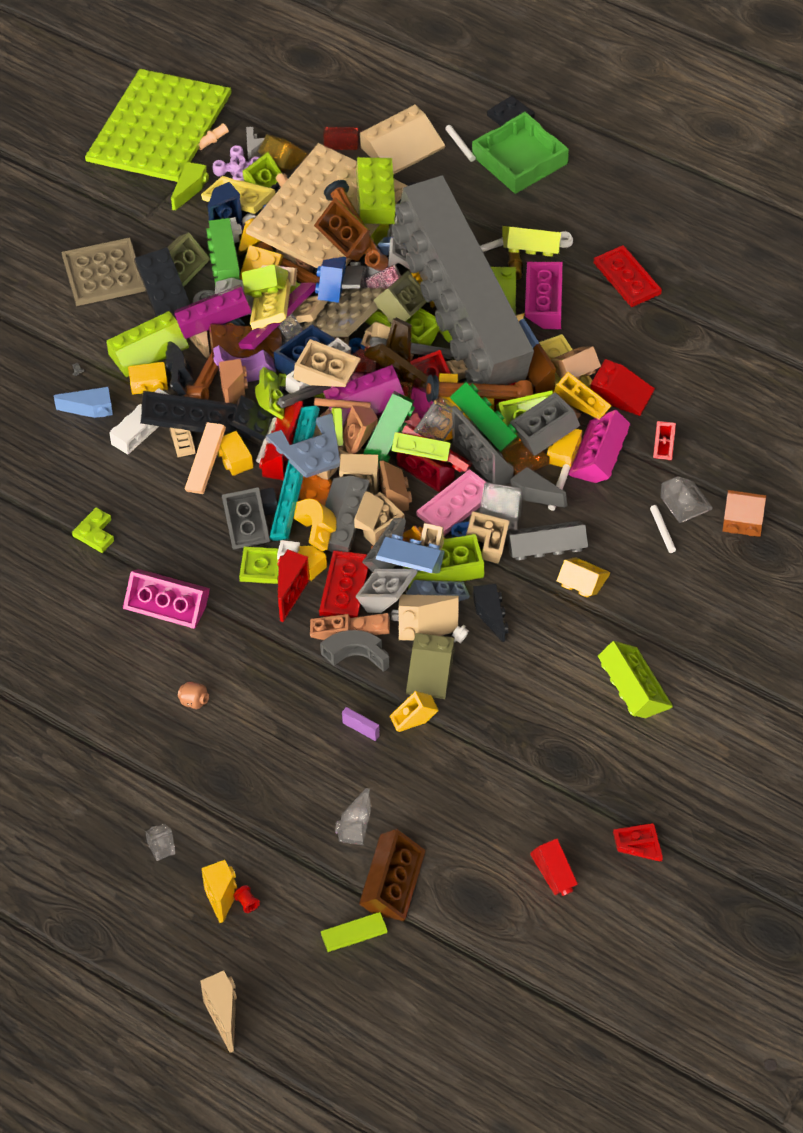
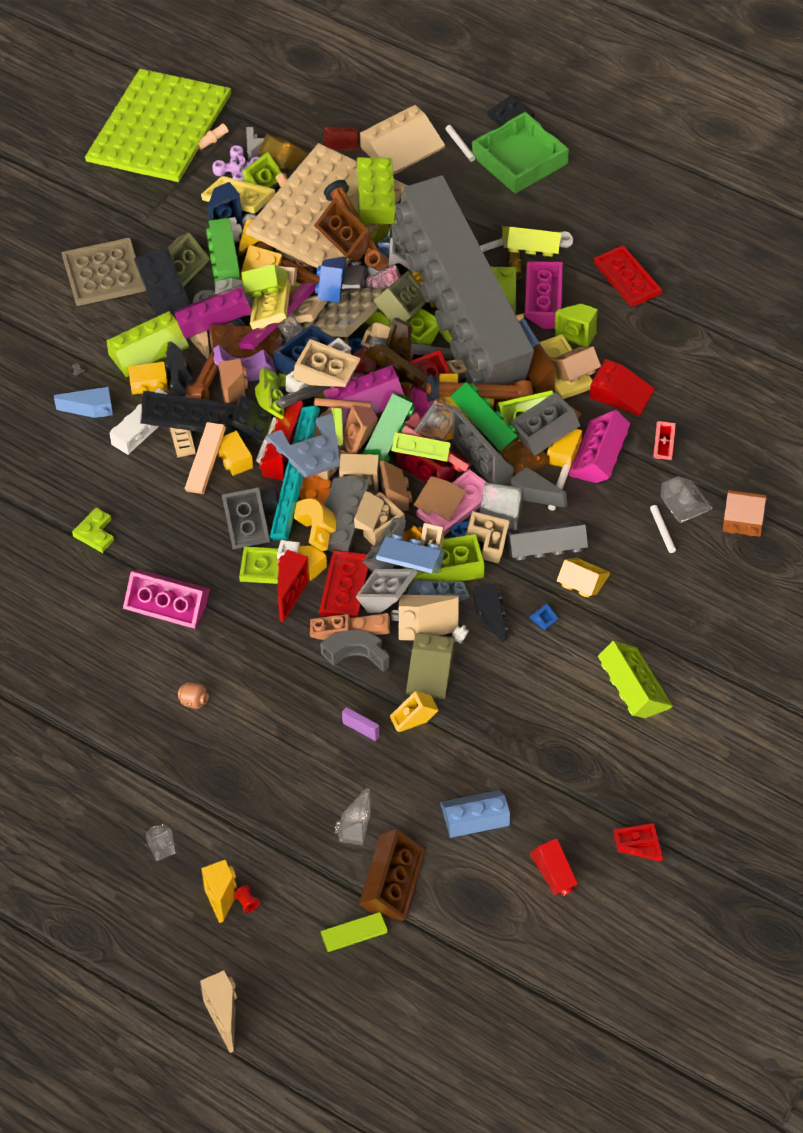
lime slope [171,162,209,210] -> none
yellow slope [553,372,611,420] -> none
none -> medium nougat slope [414,476,466,521]
none -> medium blue slope [440,790,510,838]
none -> blue slope [529,603,559,630]
none -> lime slope [555,304,598,347]

